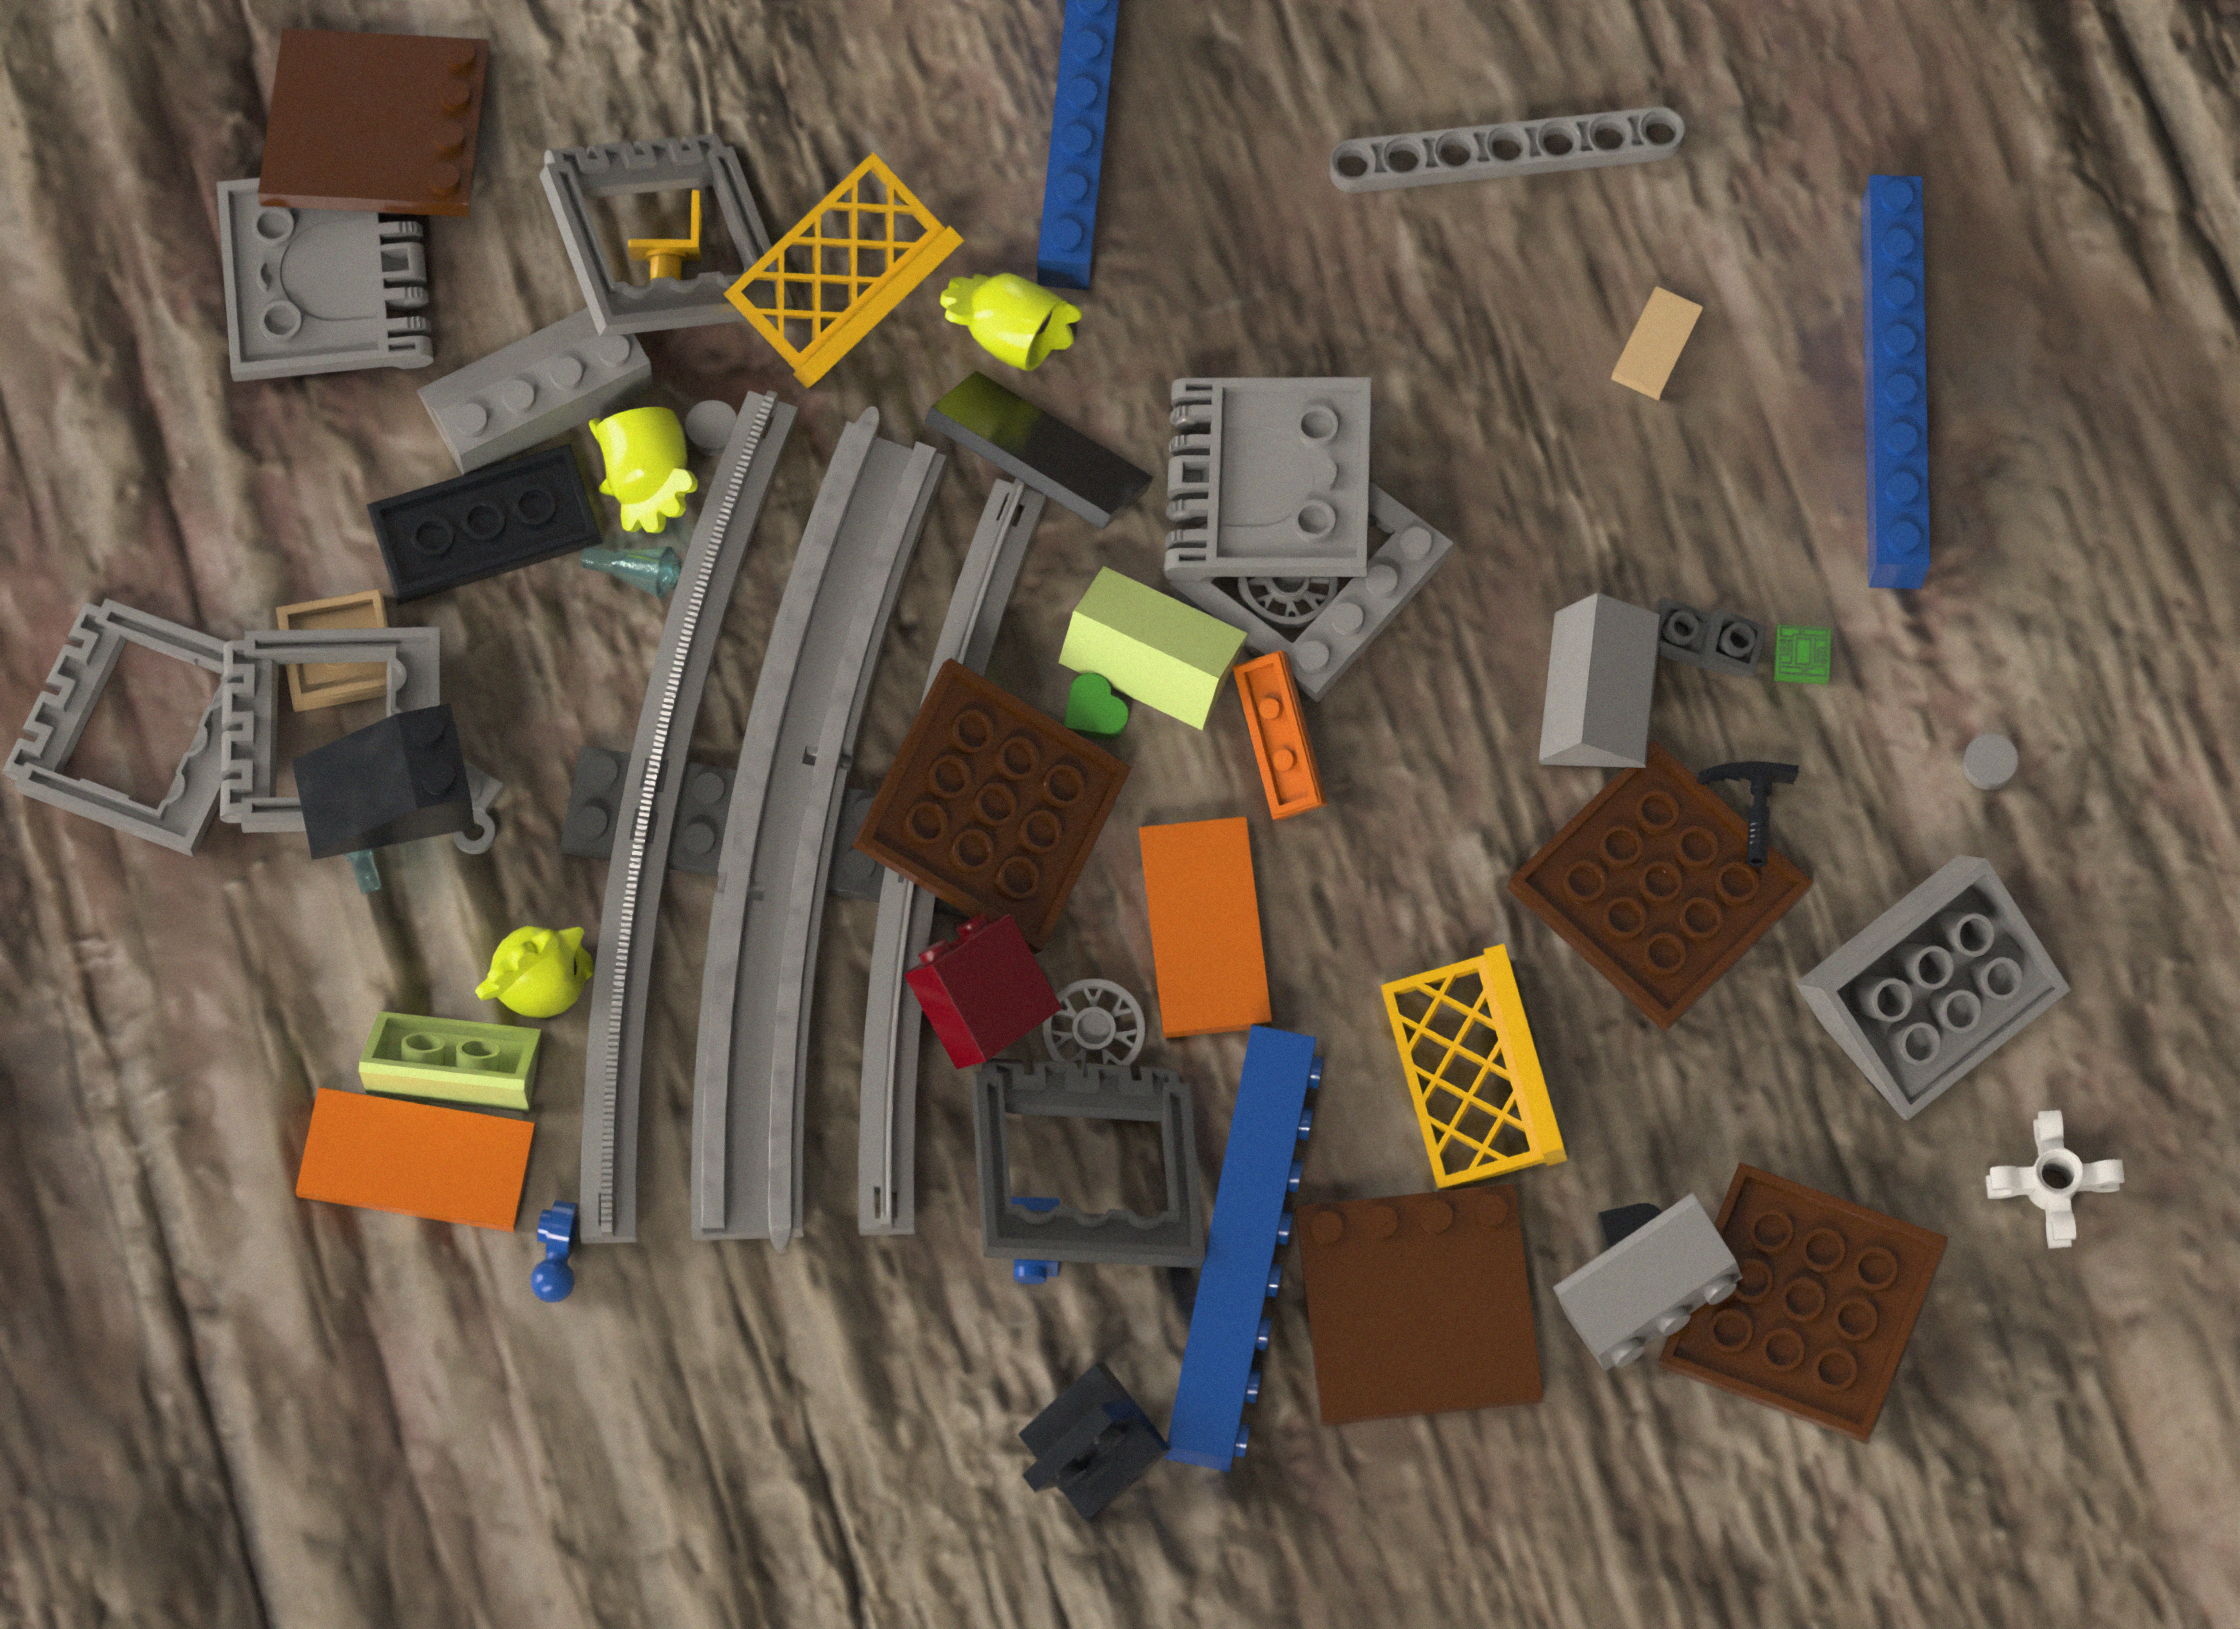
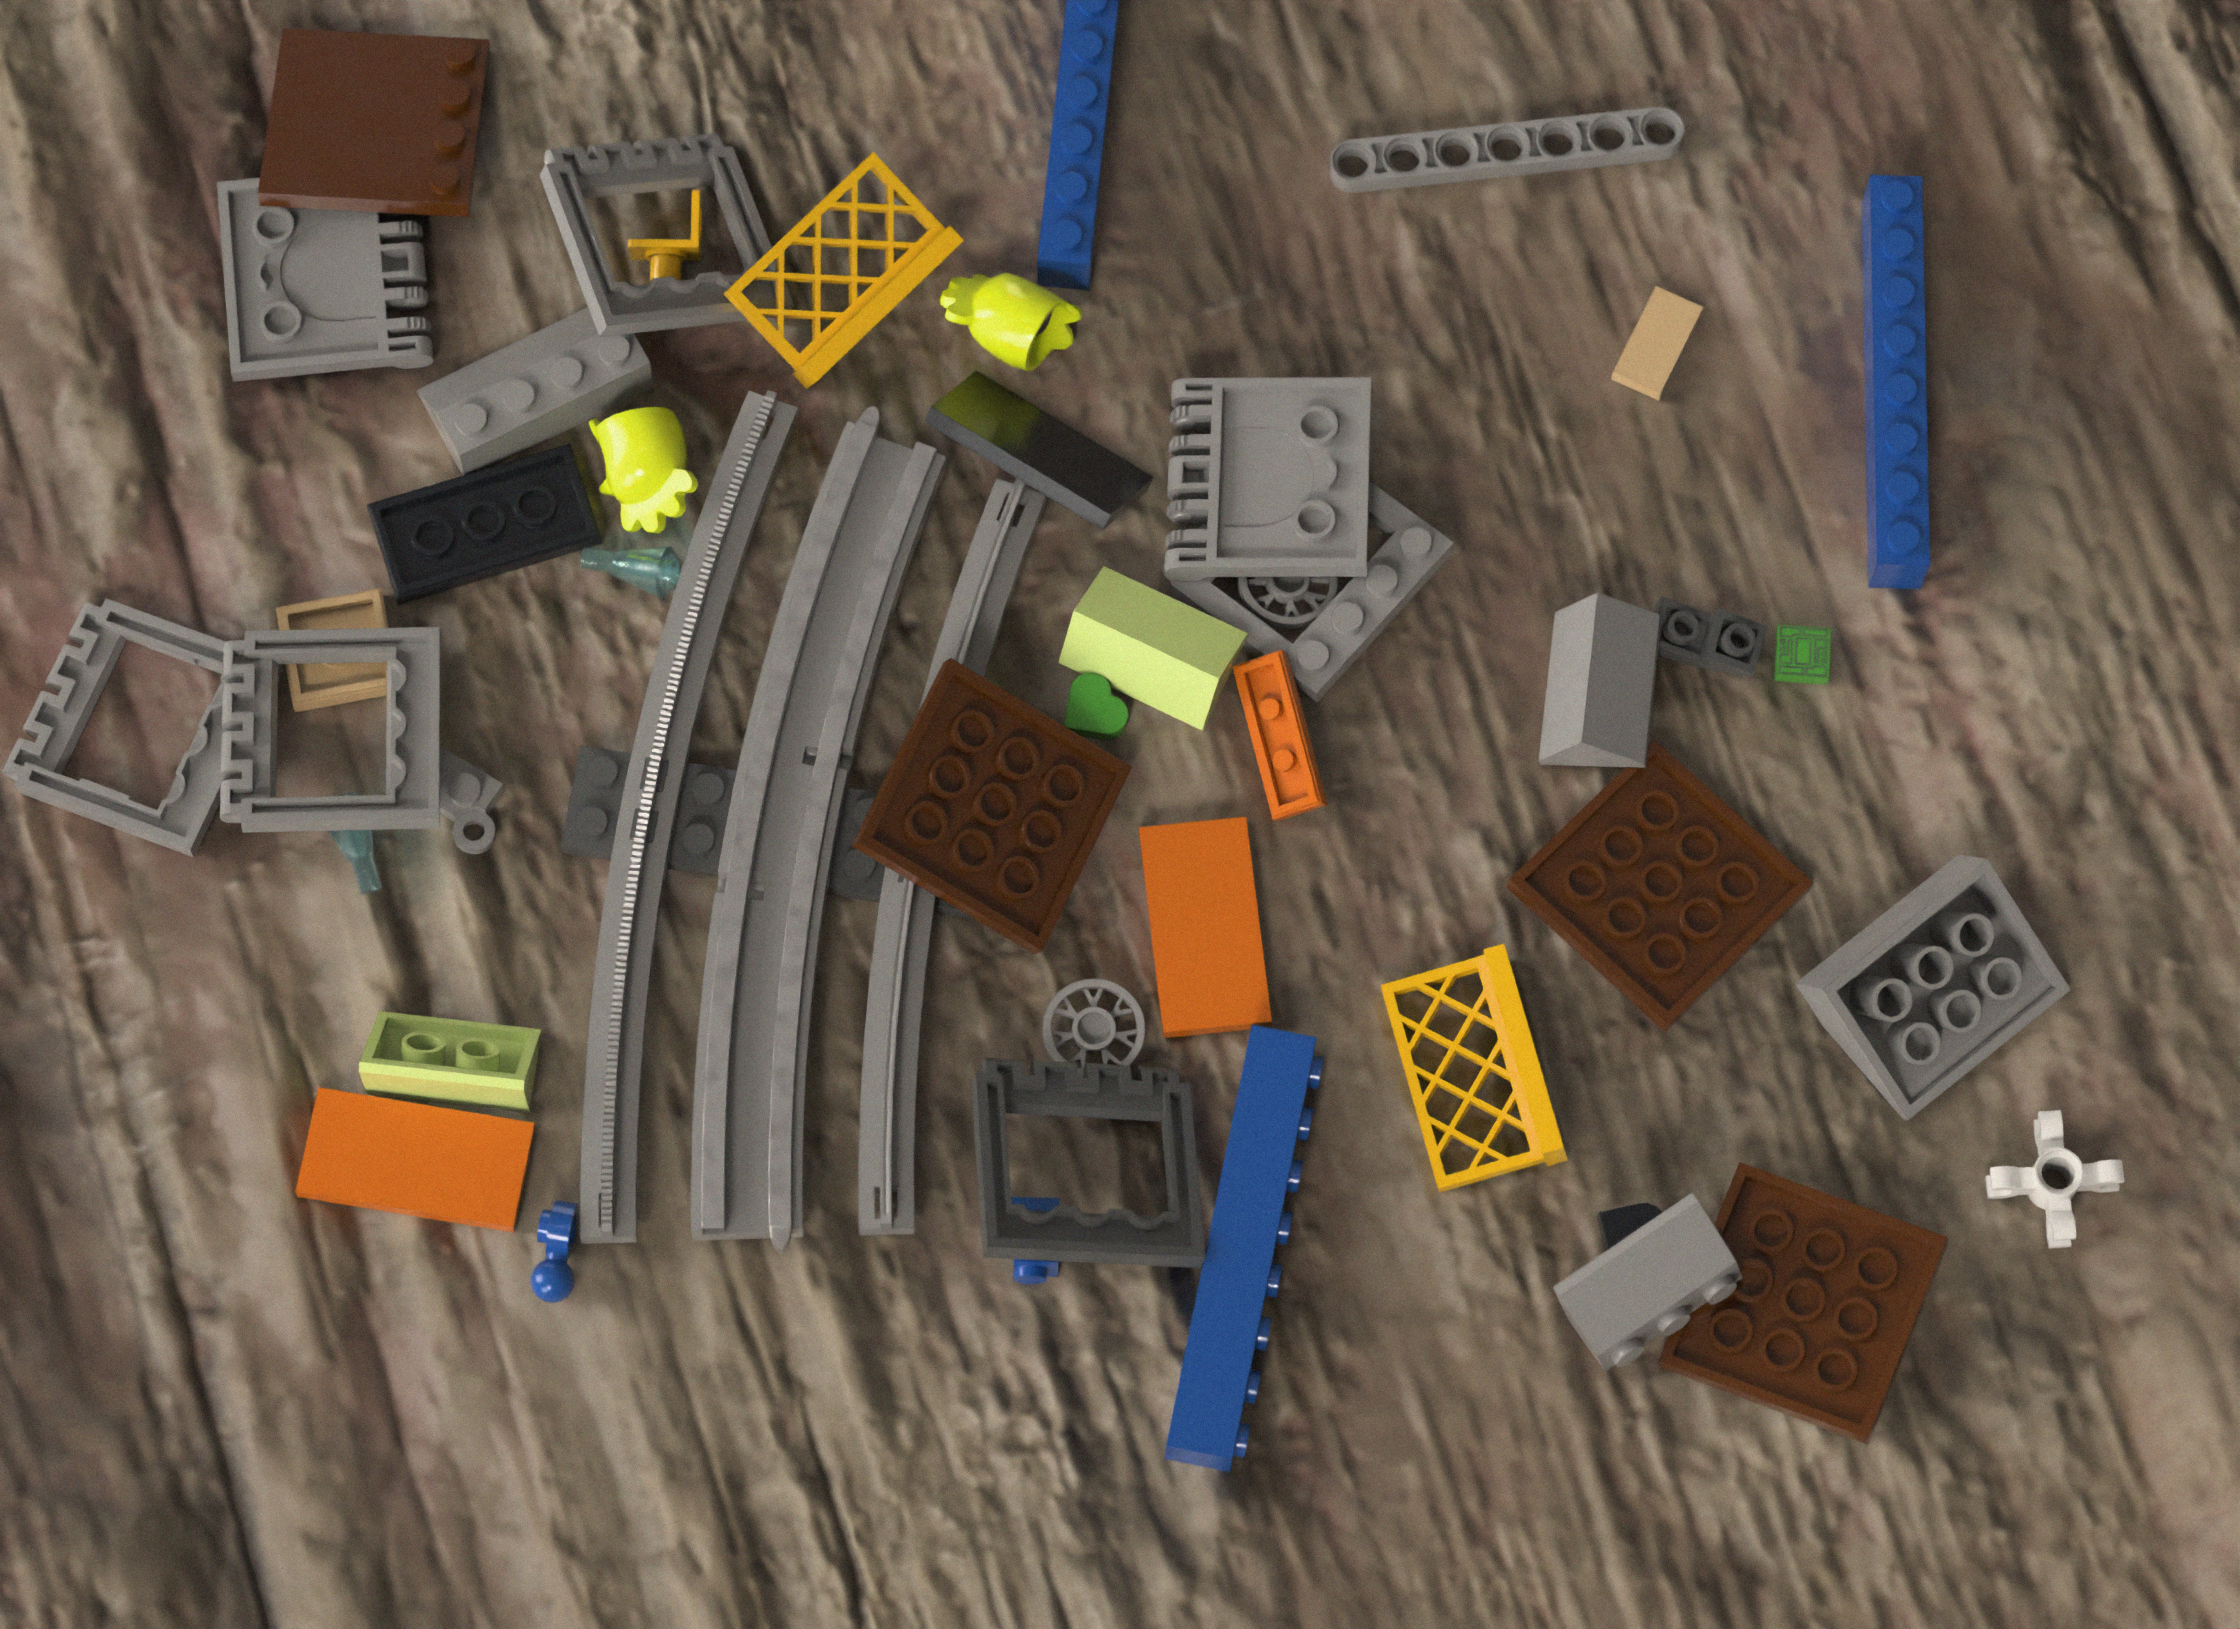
black slope [292,703,475,860] -> none
neon yellow piece [475,926,595,1018] -> none
light grey tile [685,400,737,456] -> none
dark red brick [904,913,1063,1070] -> none
black bracket [1018,1361,1172,1522] -> none
reddish brown plate [1295,1184,1544,1426] -> none
black piece [1696,761,1799,867] -> none
light grey tile [1962,734,2018,790] -> none

